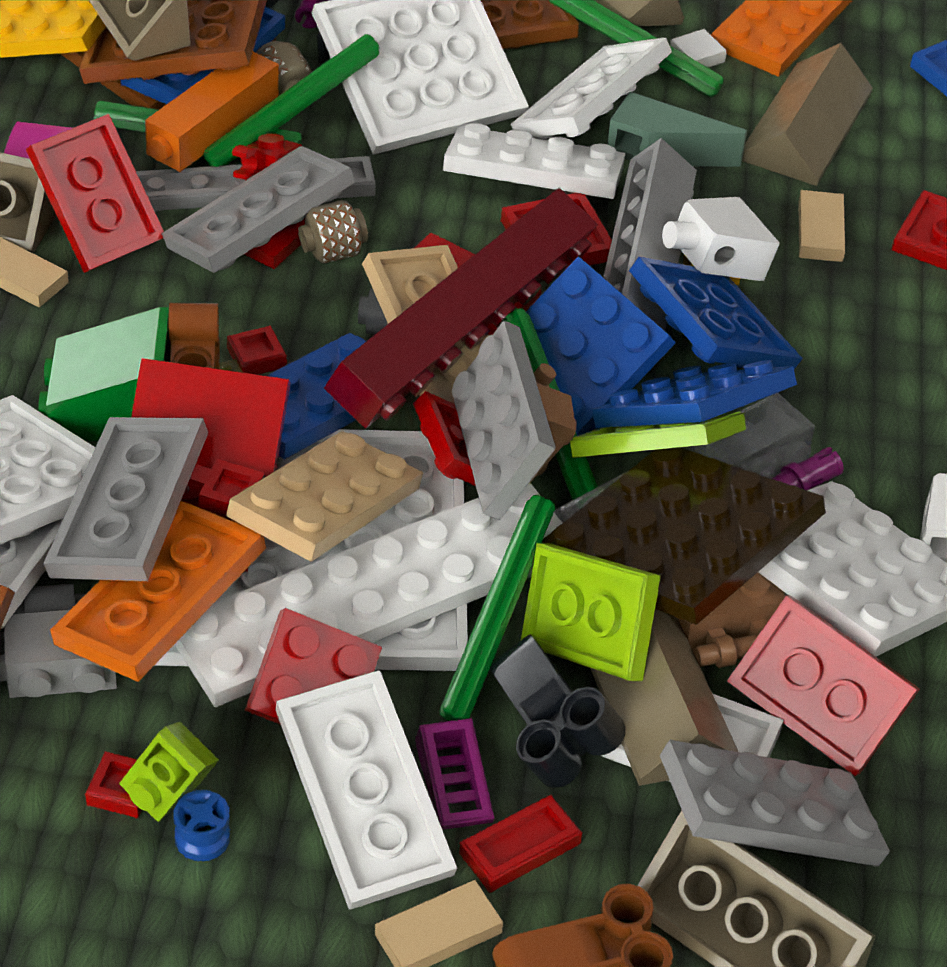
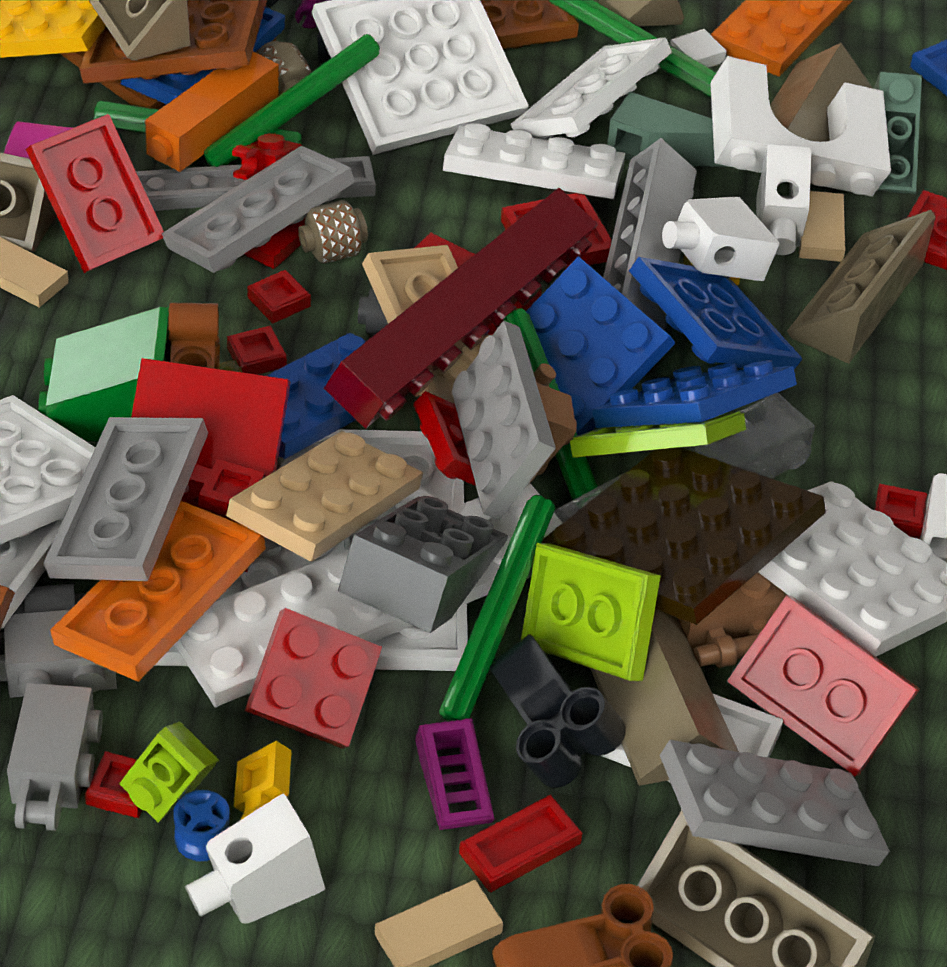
white plate [275,670,457,910] -> none
magenta pin [772,447,844,490] -> none
none -> light grey brick [7,683,103,831]
none -> white torso [185,793,325,924]
none -> yellow plate [234,741,292,820]
none -> red tile [247,269,311,324]
none -> dark grey slope [338,496,508,633]
none -> white arch [711,56,891,196]
none -> white torso [756,144,811,255]
none -> dark tan slope [787,210,935,364]
none -> sand green slope [873,72,922,194]
none -> red tile [874,484,927,539]

